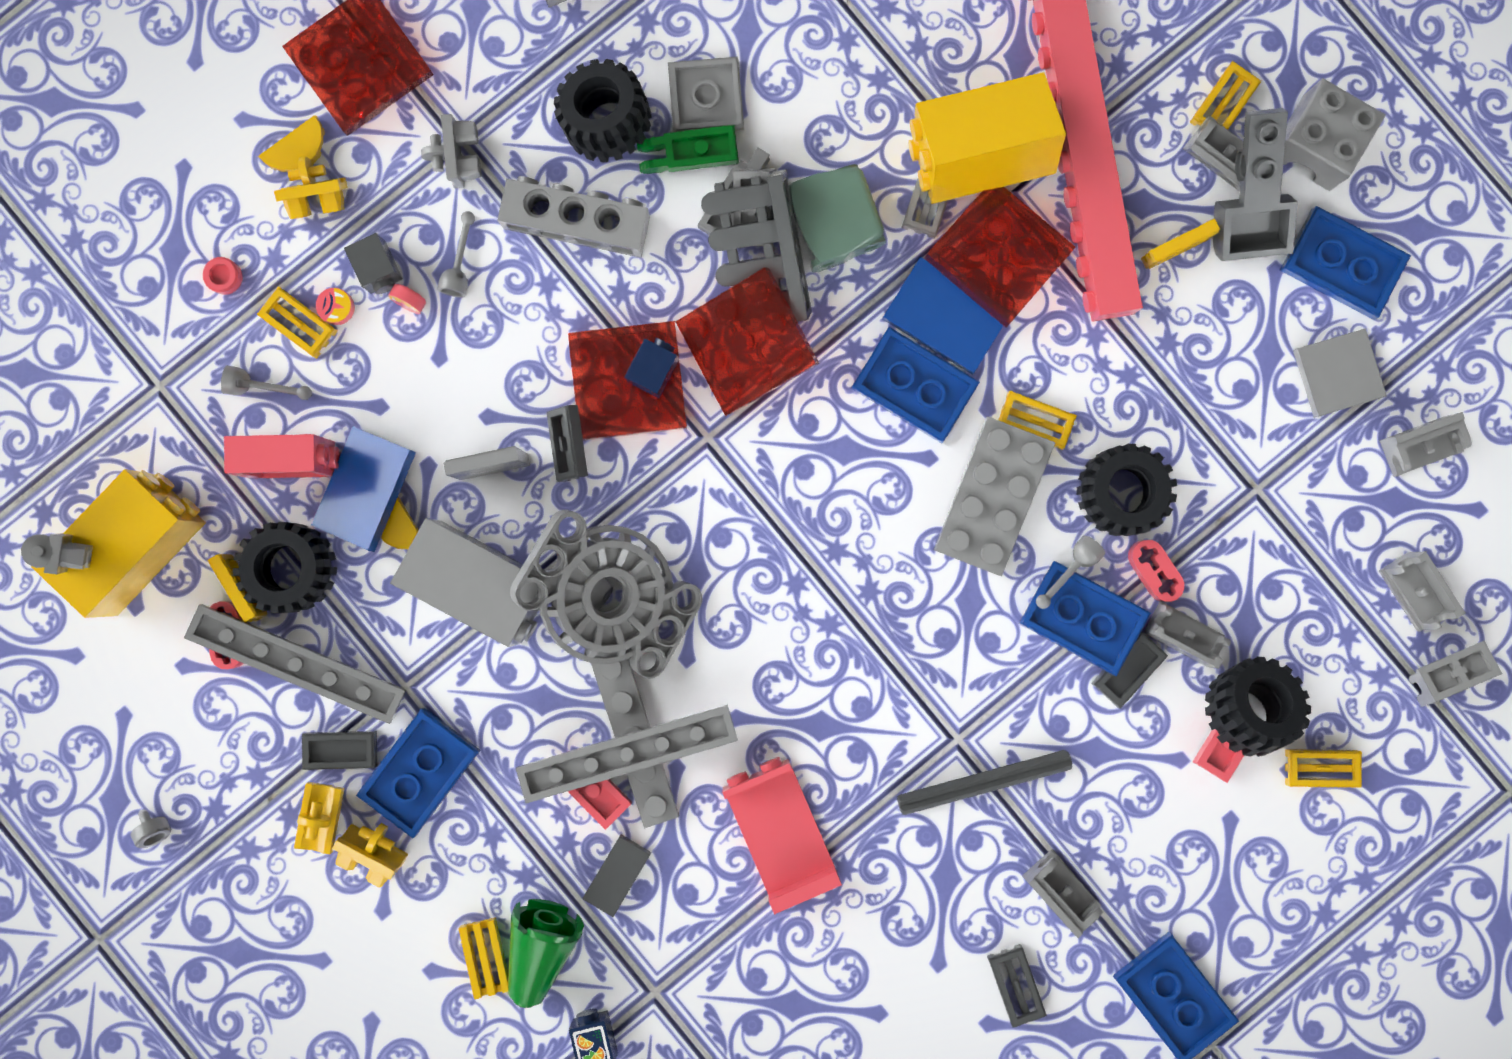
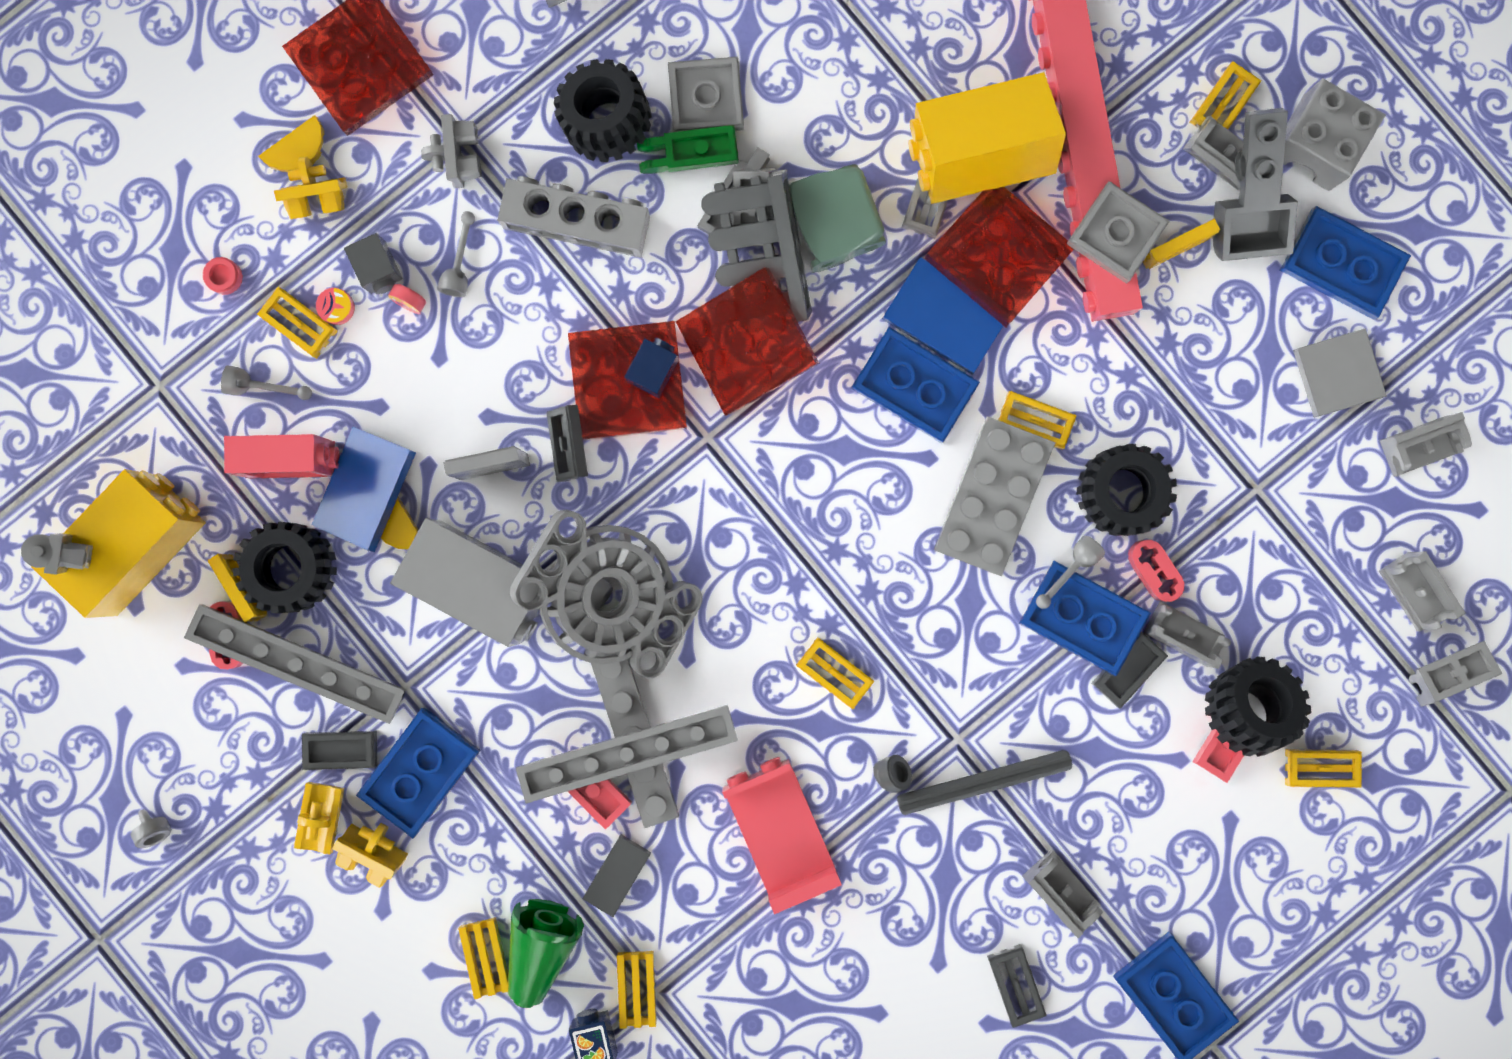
none -> yellow tile [617,951,657,1029]
none -> yellow tile [796,637,875,710]
none -> dark grey tile [873,755,912,793]
none -> light grey tile [1066,181,1170,284]

